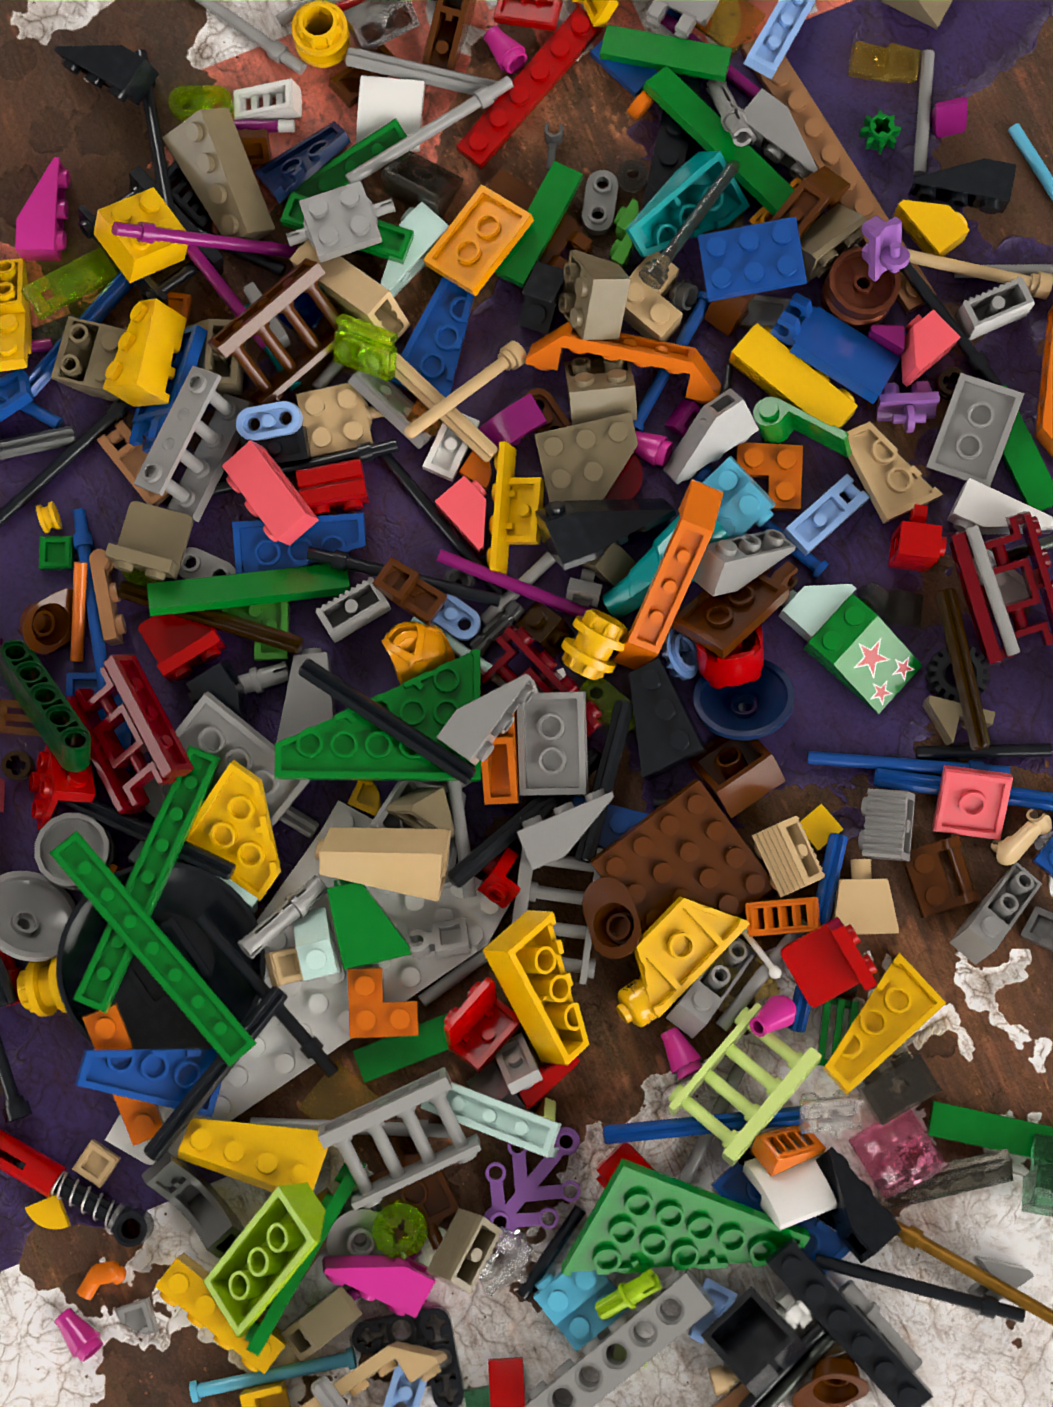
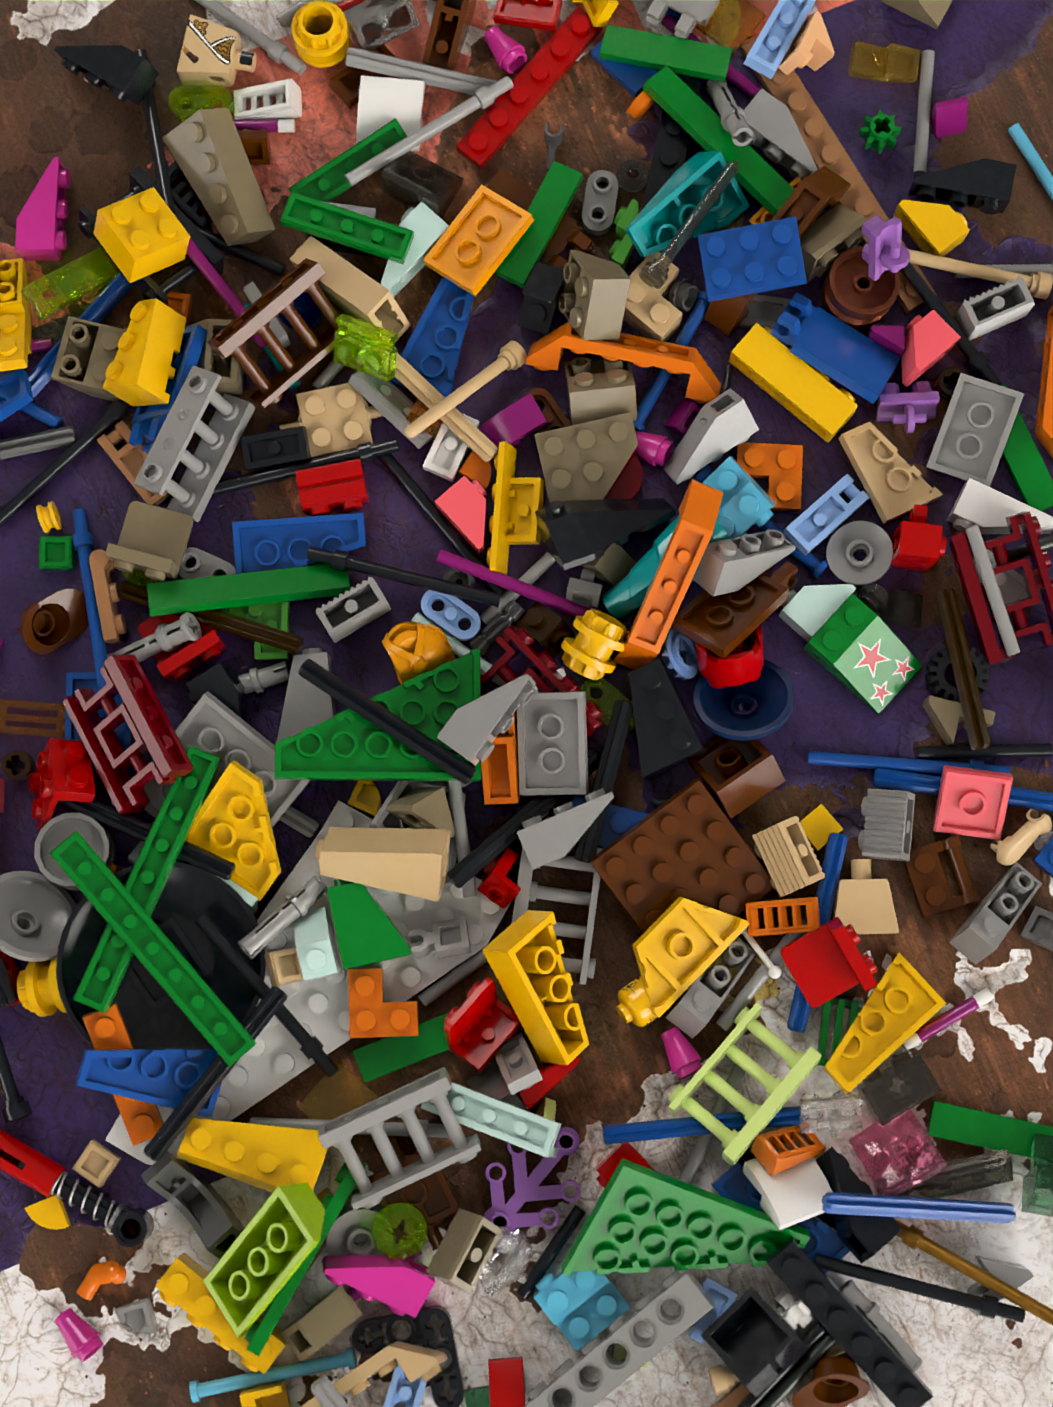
dark green beam [0,639,91,772] -> none
orange bar [70,561,87,662] -> none
magenta bar [112,222,297,258] -> none
coral brick [222,440,319,546] -> none
light blue plate [236,401,303,441] -> none
dark blue wing [254,121,351,203] -> none
light grey plate [286,180,396,263] -> none
reddish brown slope [373,557,447,625] -> none
reddish brown piece [582,877,642,959] -> none
lime axle [595,1269,662,1320] -> none
dark pink cone [749,995,797,1037] -> none
green door [753,397,852,458] -> none
none -> light grey pin [107,612,202,662]
none -> tan torso [177,15,257,87]
none -> light nougat slope [778,10,834,75]
none -> axle [822,1192,1016,1224]
none -> light grey dish [826,521,893,585]
none -> magenta bar [902,988,994,1051]

